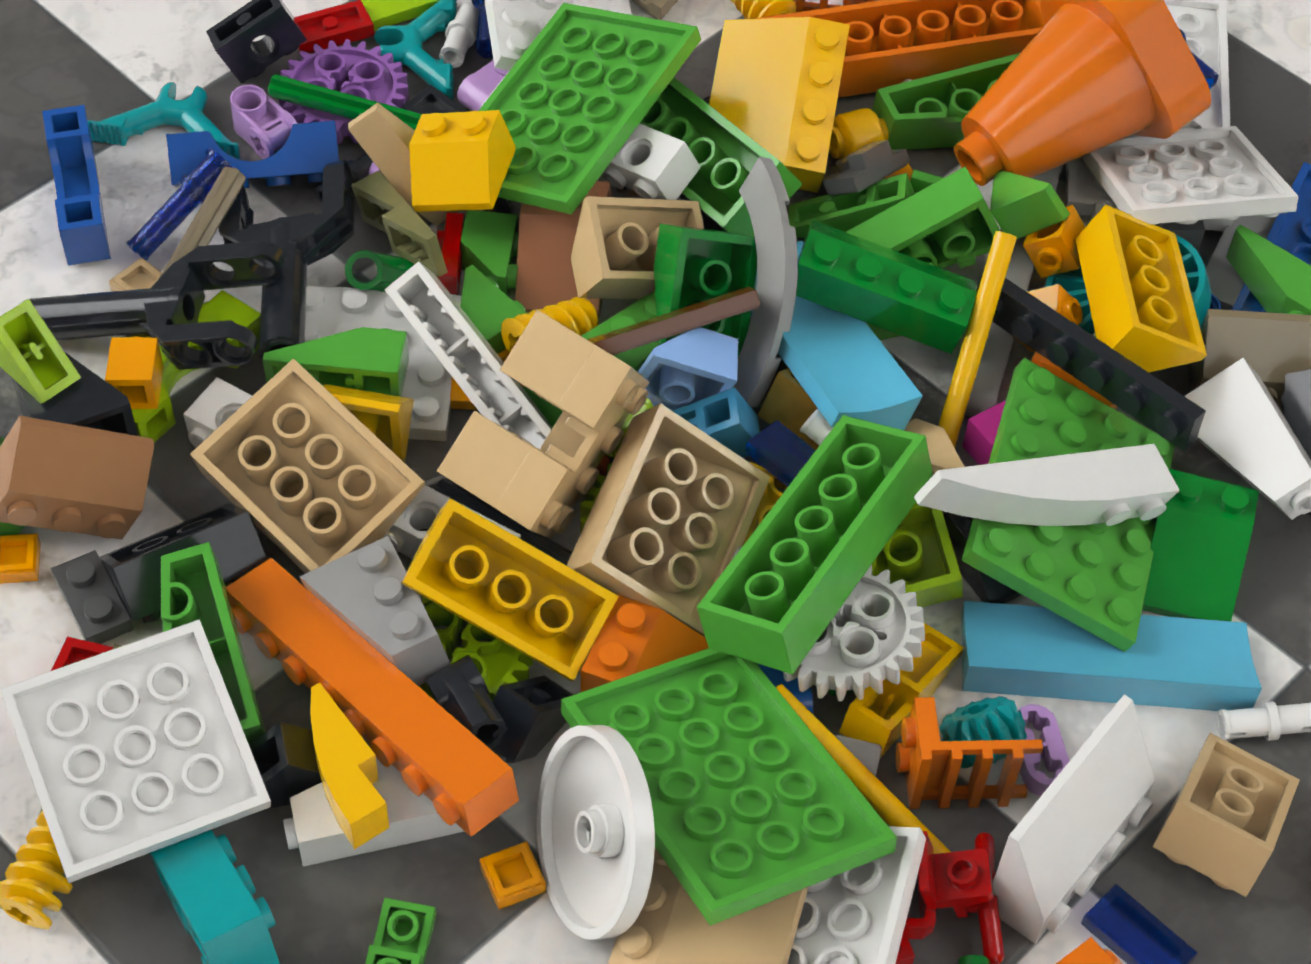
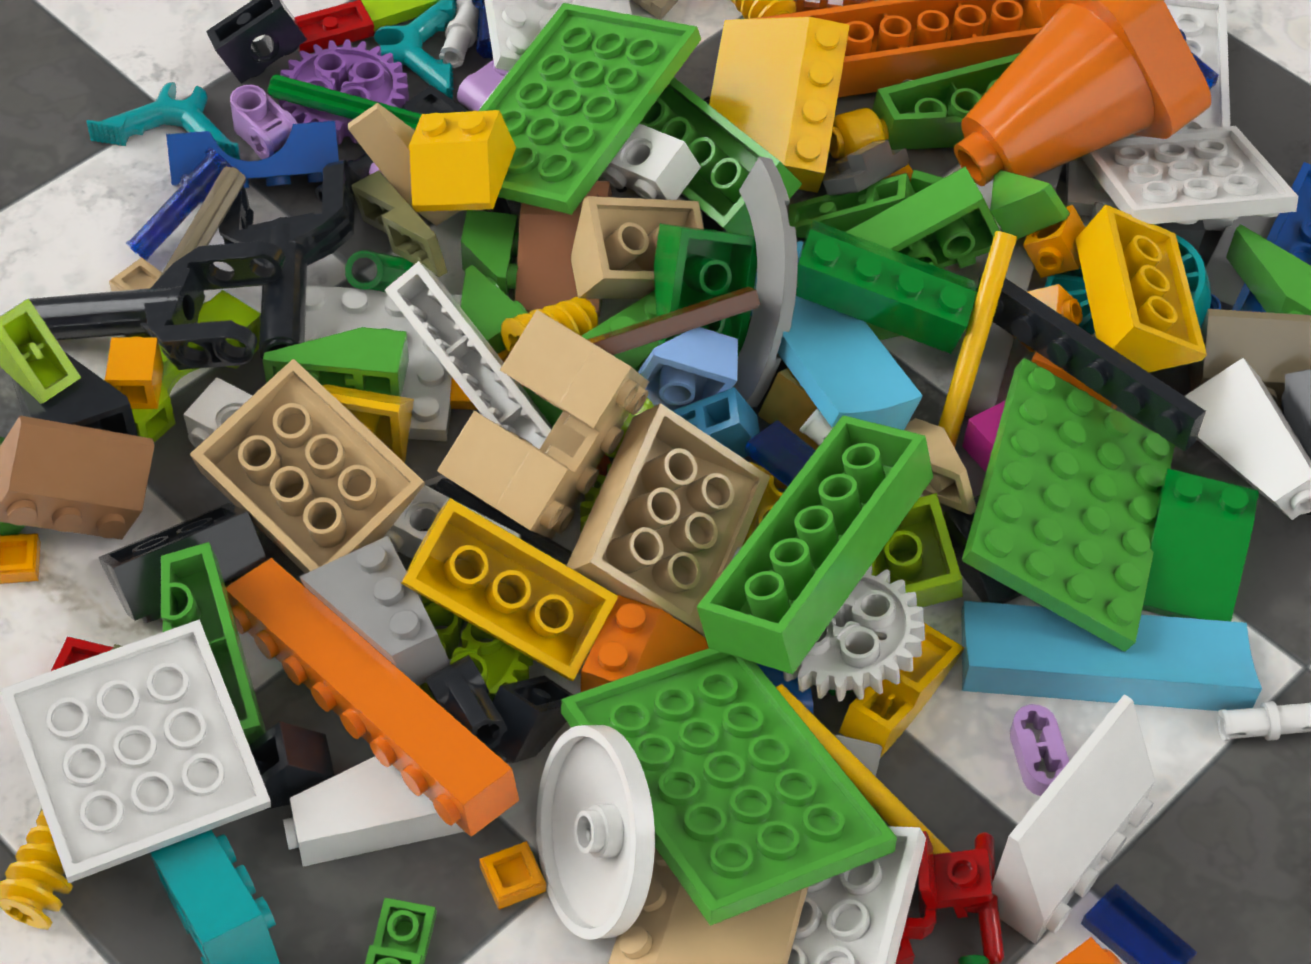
blue arch [42,105,111,266] -> none
dark grey plate [51,550,134,644] -> none
yellow slope [310,683,390,850] -> none
red plate [437,213,464,295] -> none
orange plate [895,697,1043,809] -> none
white slope [914,444,1180,526] -> none
teal gear [939,696,1027,769] -> none
tan slope [1153,733,1300,897] -> none

